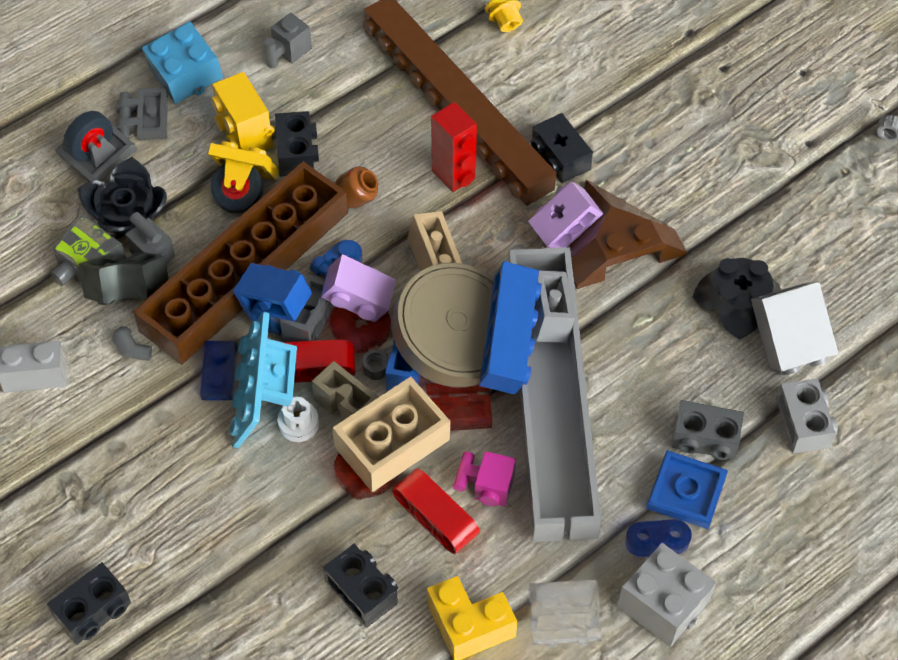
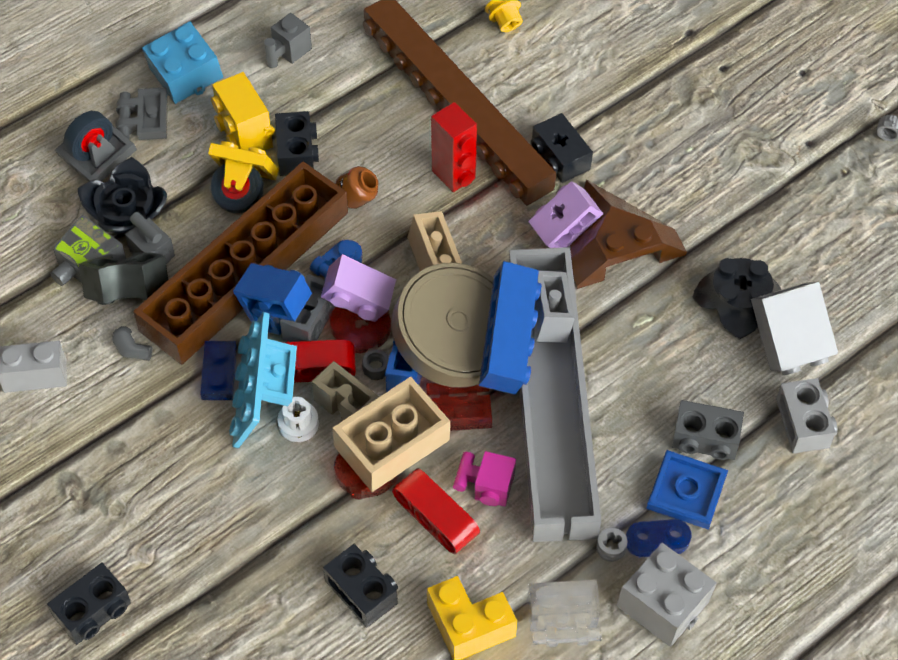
none -> light grey bush [597,528,628,562]

